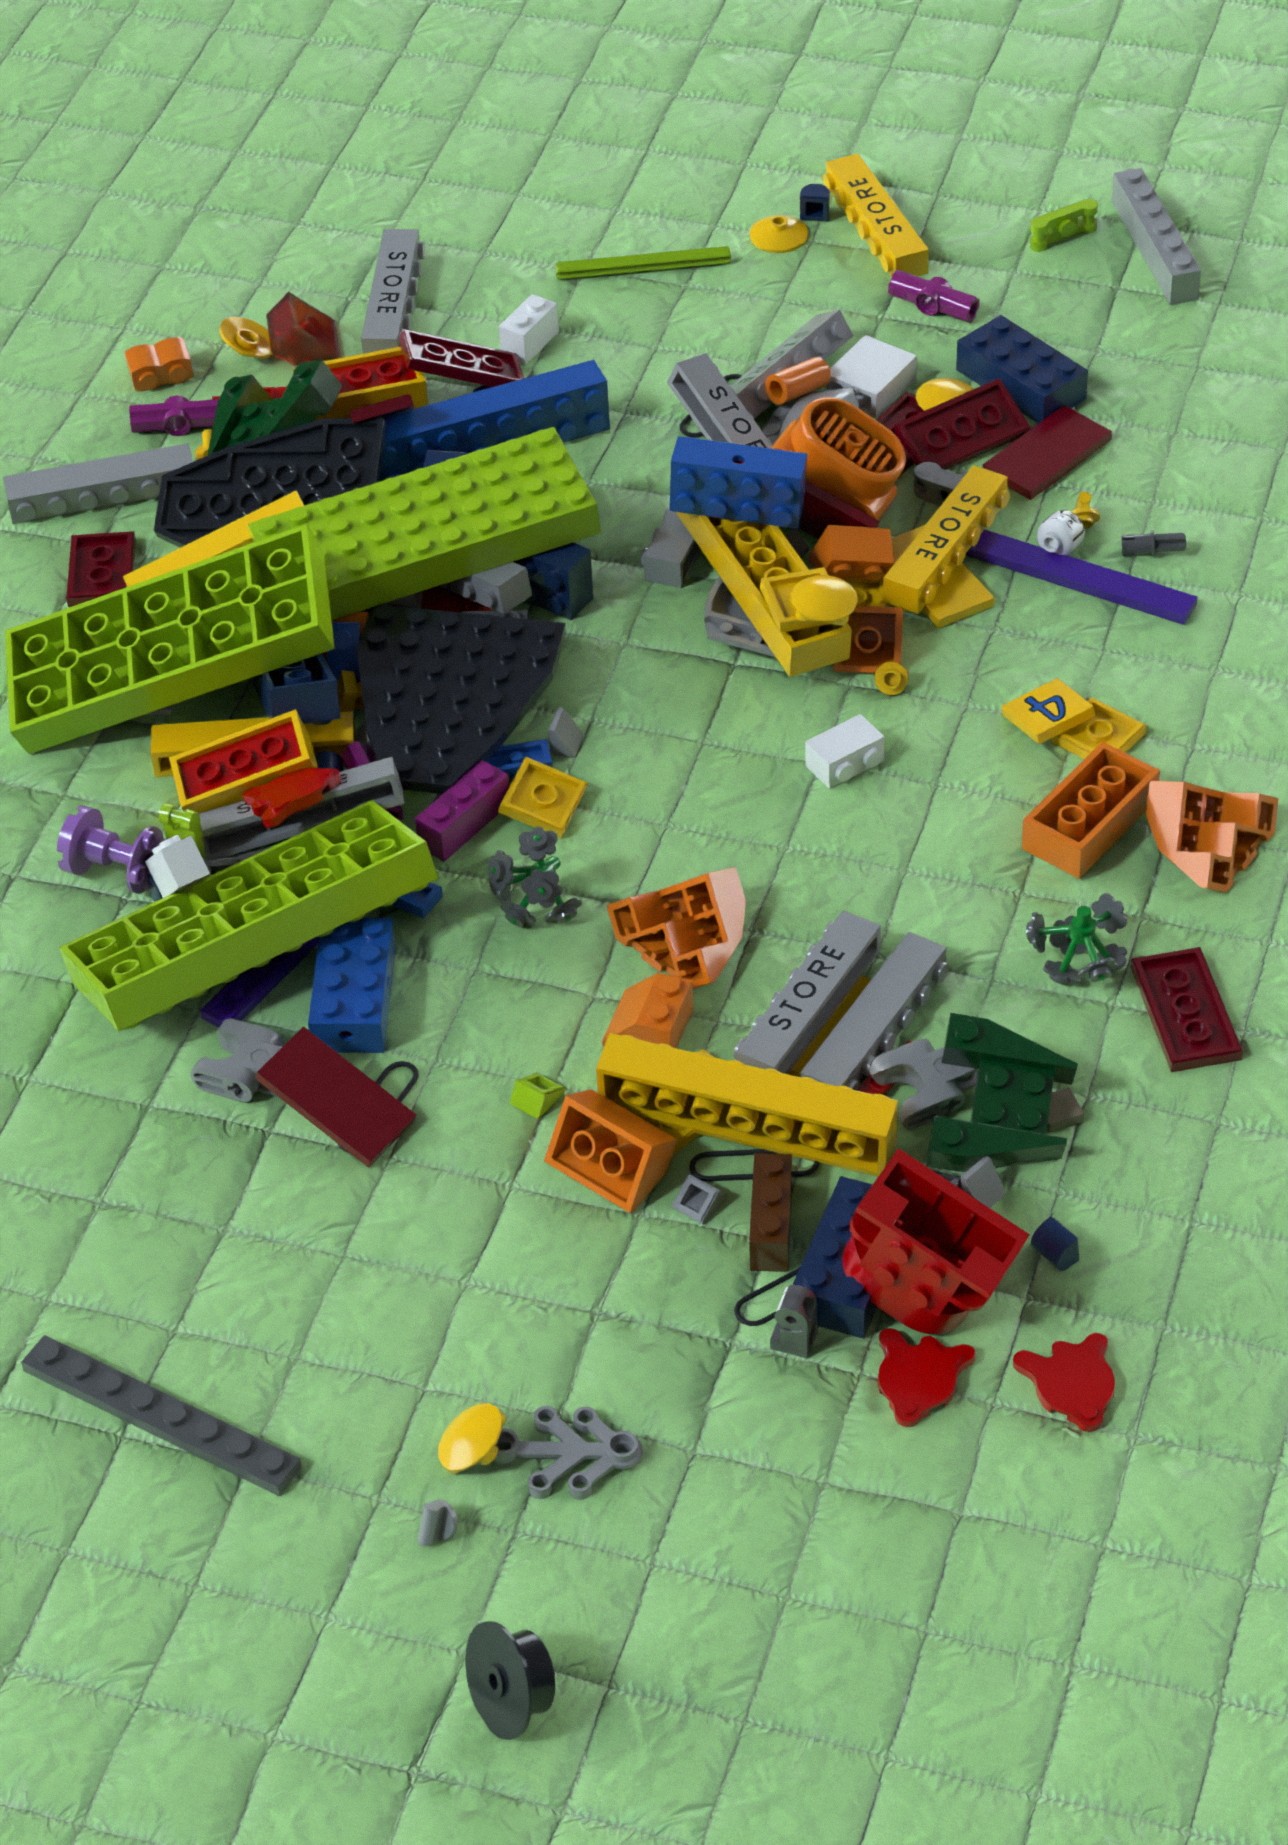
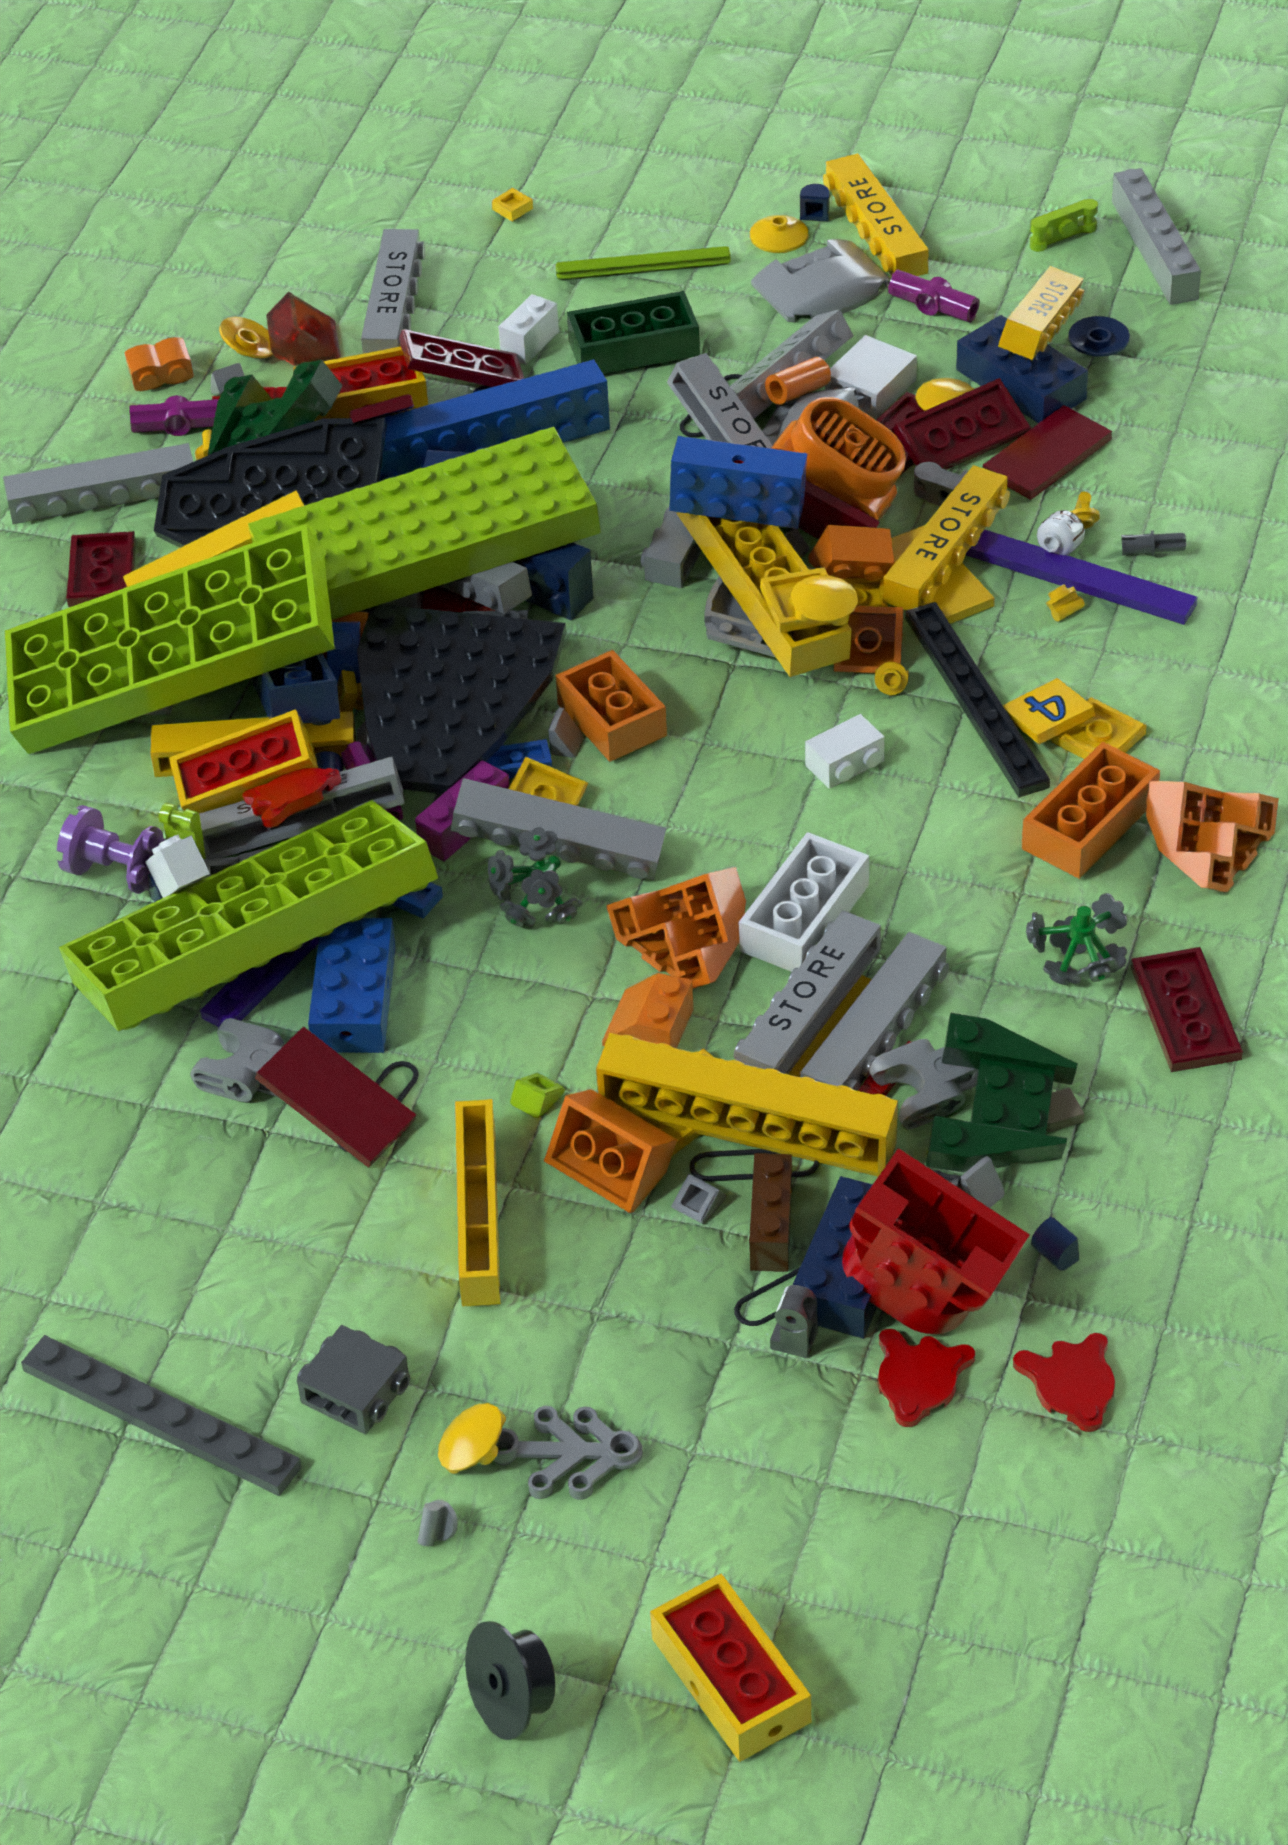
none -> light grey slope [210,363,245,395]
none -> dark grey brick [297,1324,410,1435]
none -> light grey brick [451,778,666,880]
none -> yellow brick [455,1099,501,1307]
none -> yellow plate [492,188,533,222]
none -> orange brick [556,650,667,762]
none -> dark green brick [567,291,700,373]
none -> brick [650,1573,812,1762]
none -> white brick [739,832,869,972]
none -> light grey slope [751,239,890,322]
none -> black tile [905,602,1050,798]
none -> yellow brick [998,266,1085,360]
none -> yellow plate [1046,584,1085,622]
none -> dark blue dish [1068,316,1130,357]

